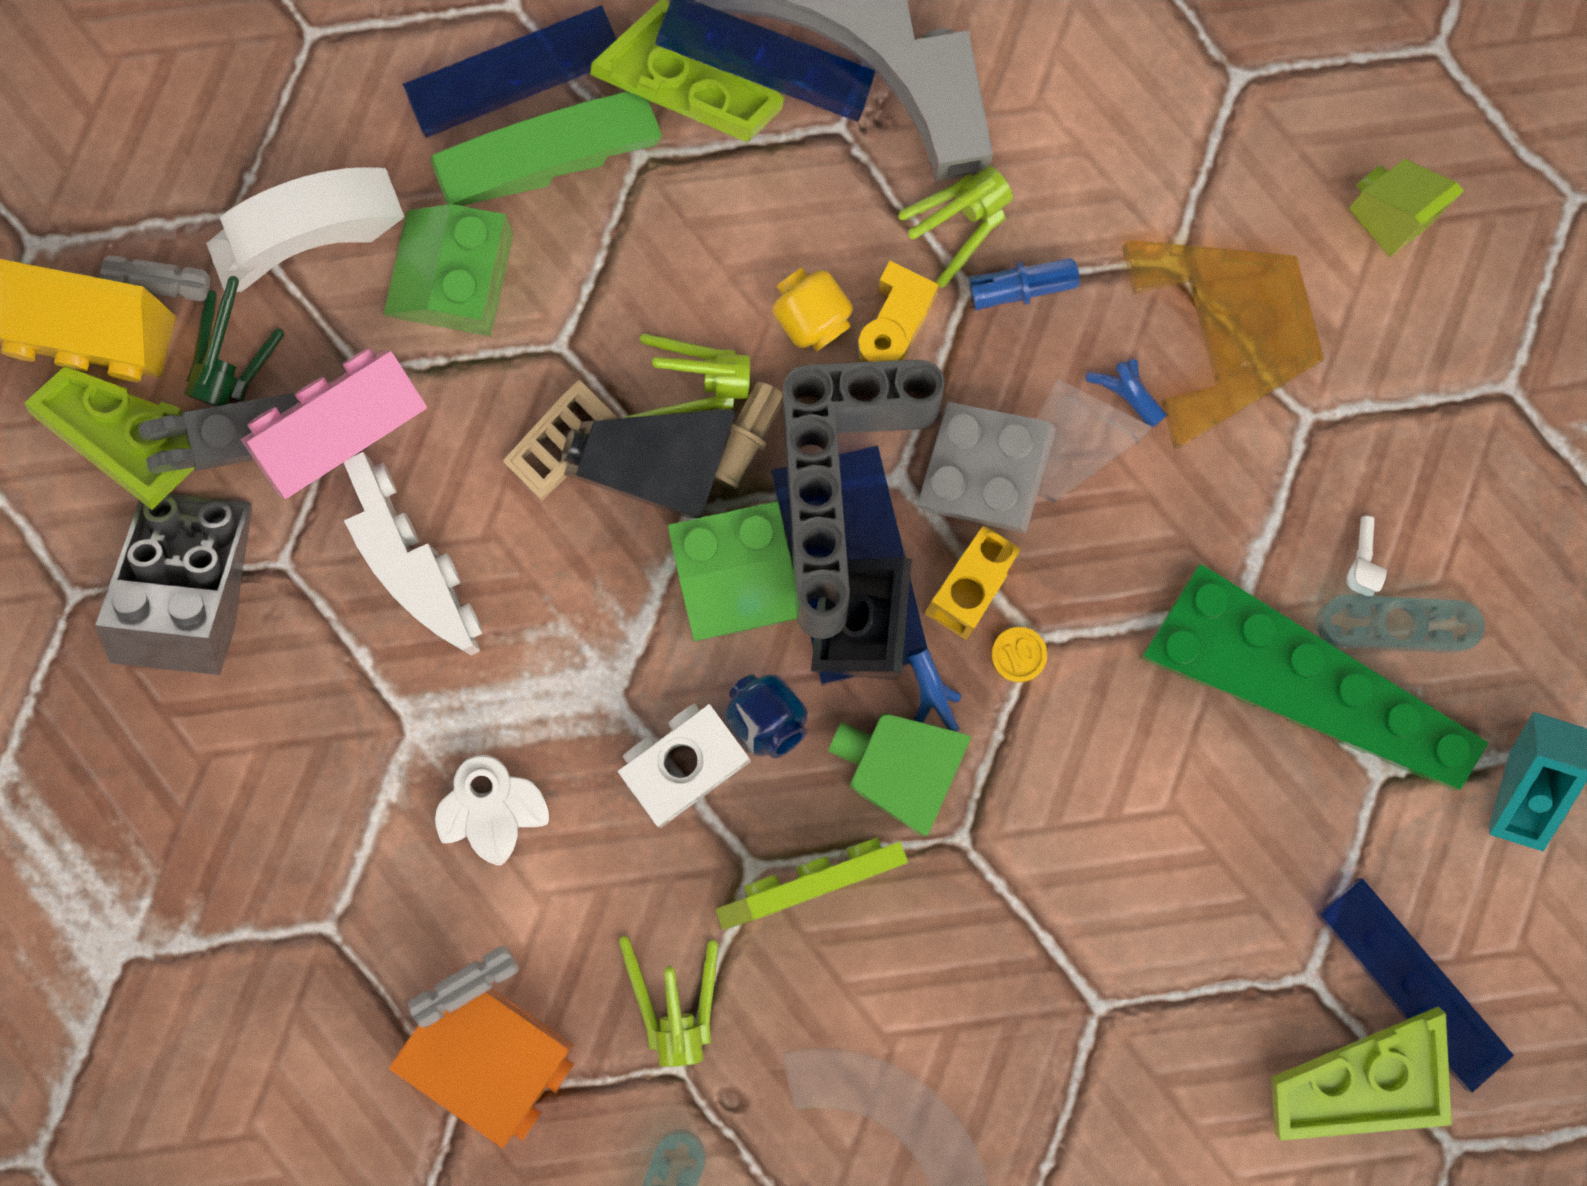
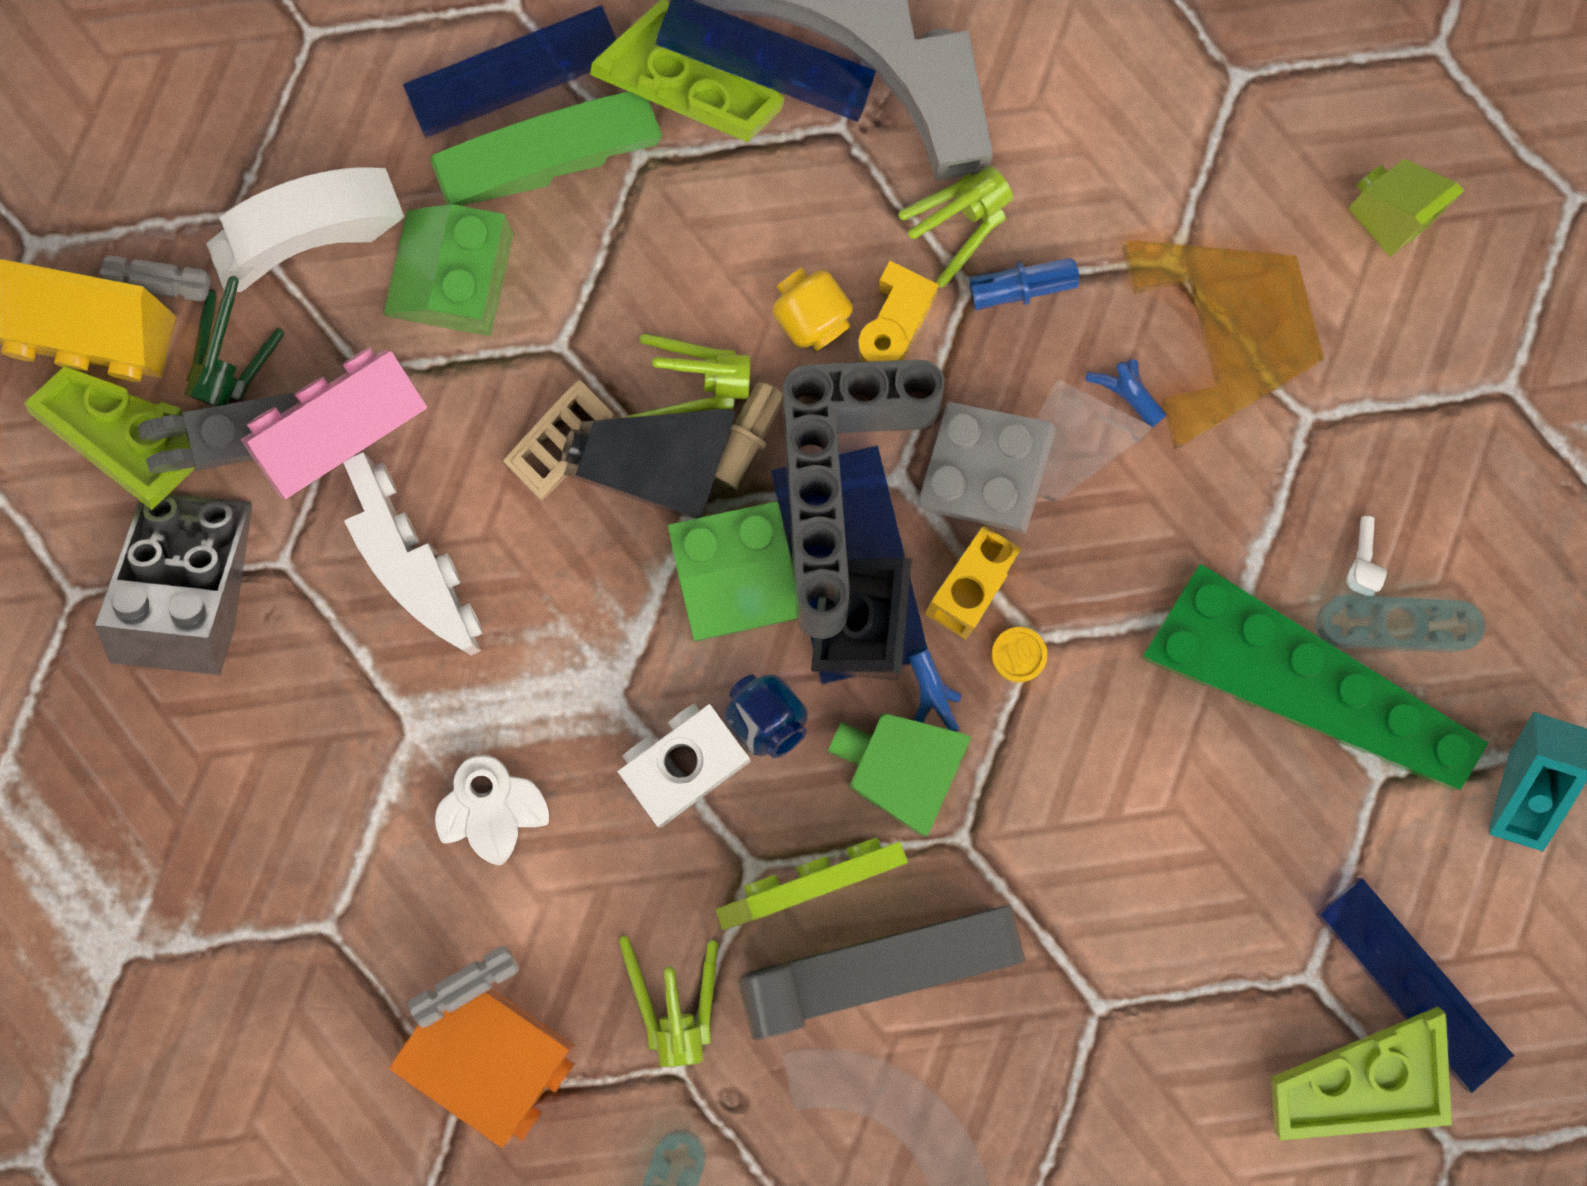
none -> dark grey beam [738,905,1026,1040]

